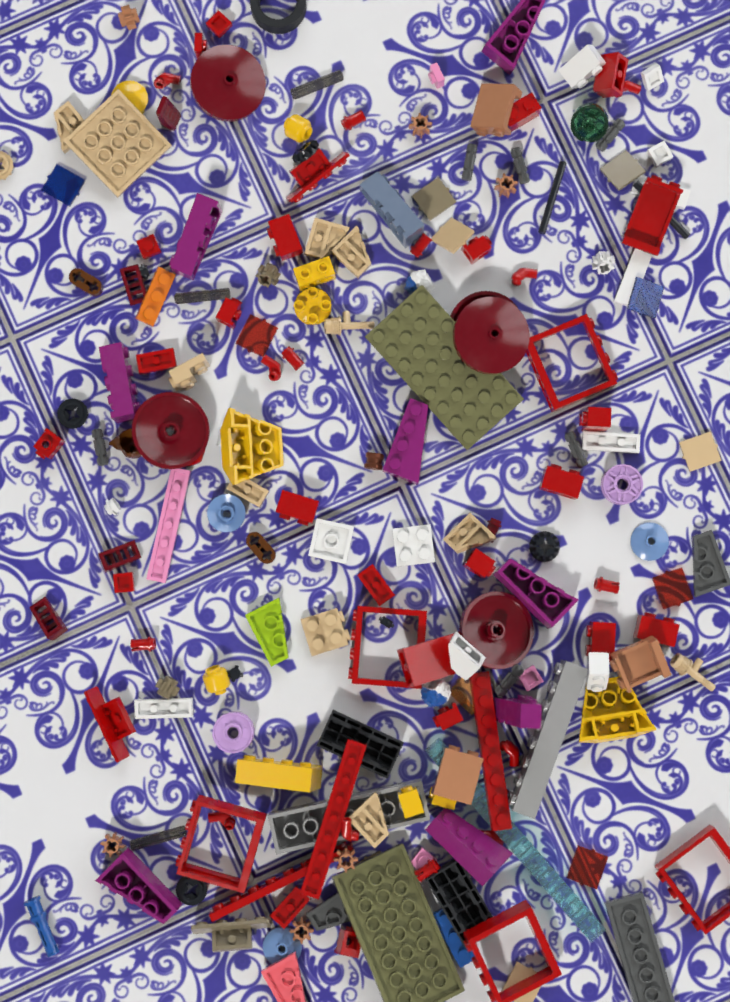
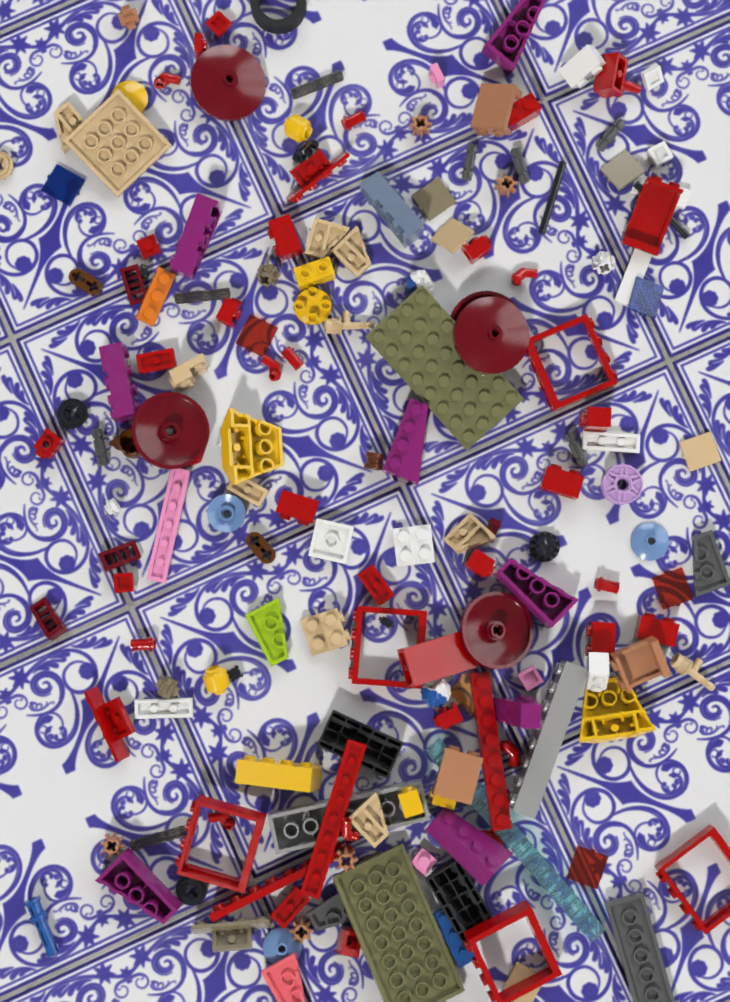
dark red slope [156,96,181,131] -> none
lavender wheel [212,711,255,754] -> none
red pin [409,233,432,258] -> none
red pin [414,858,440,882] -> none
white slope [448,632,486,681] -> none
dark grey axle [495,664,524,697] -> none
clear green cylinder [571,103,609,143] -> none

